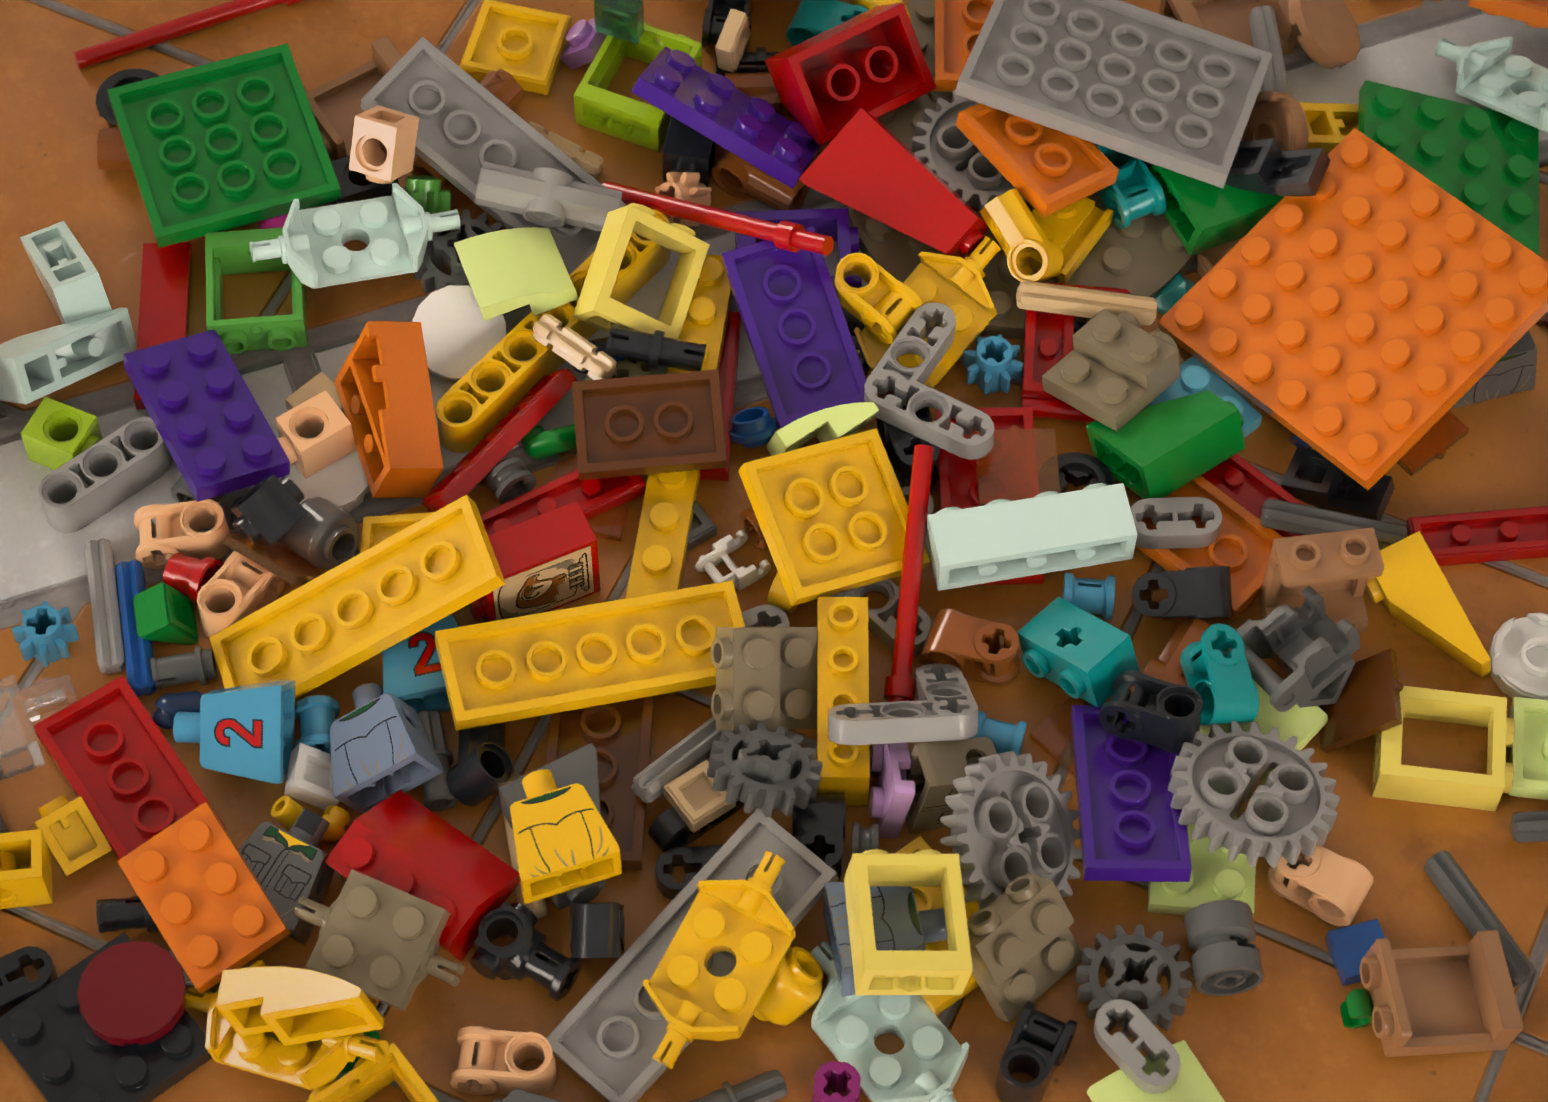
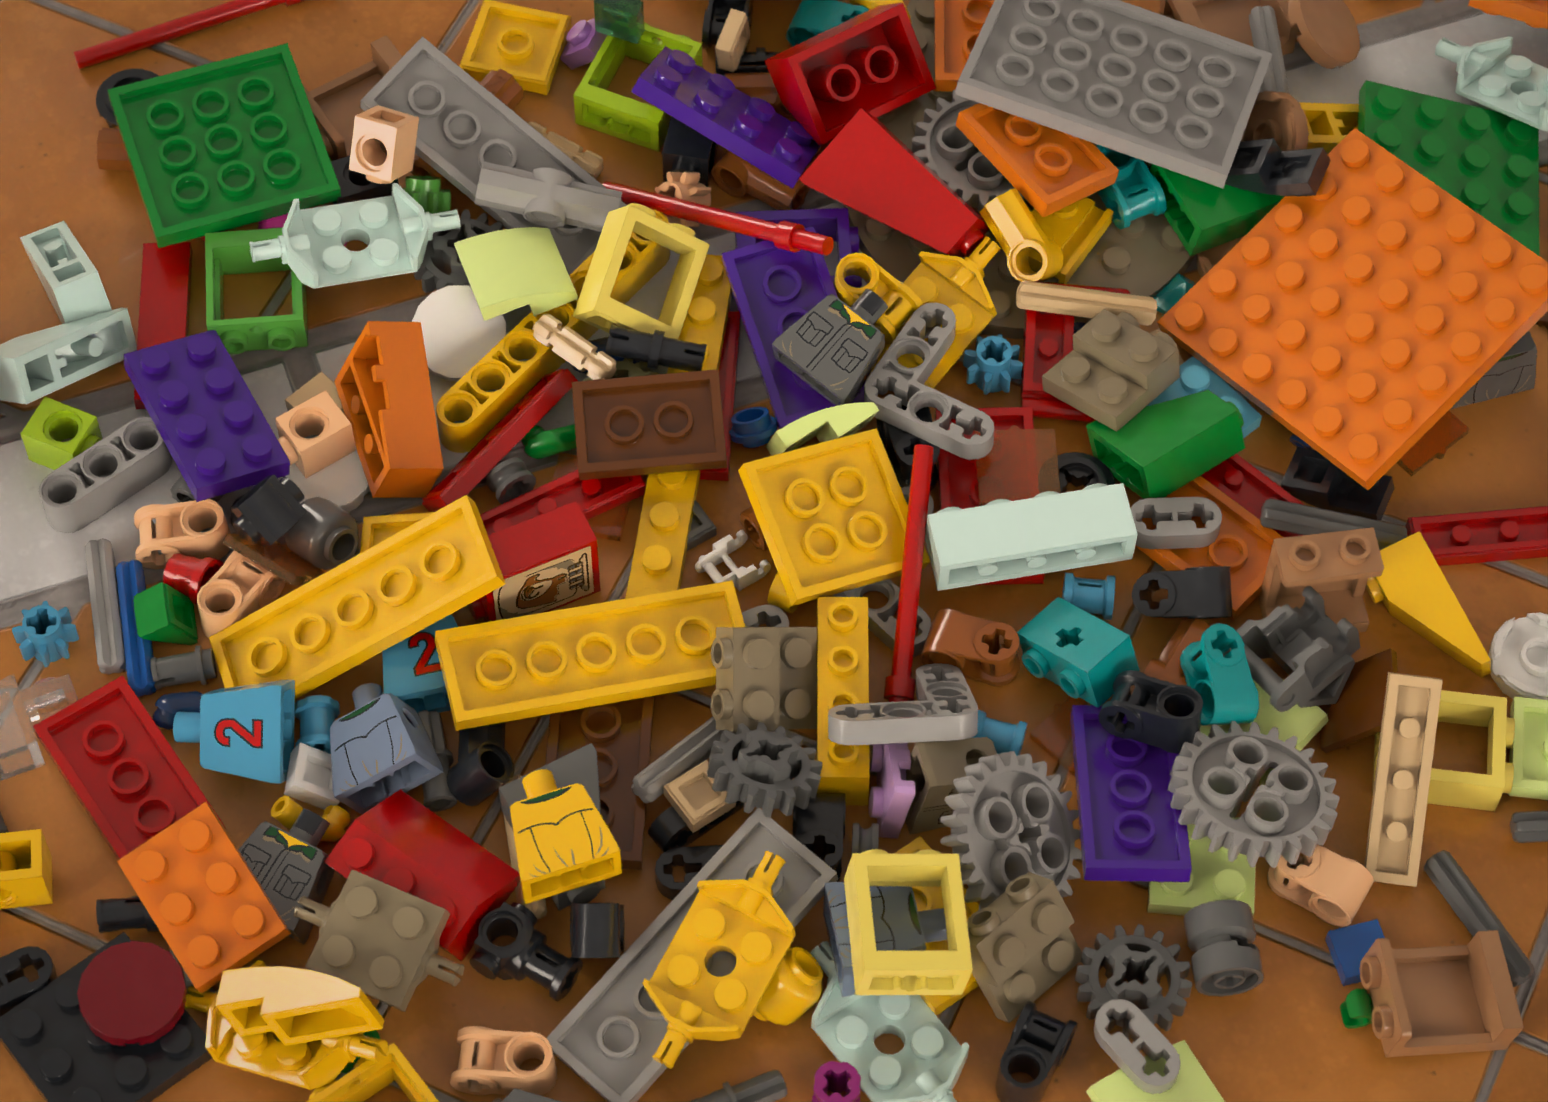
yellow bracket [32,794,112,877] -> none
none -> dark grey torso [772,289,888,406]
none -> tan plate [1364,672,1443,887]

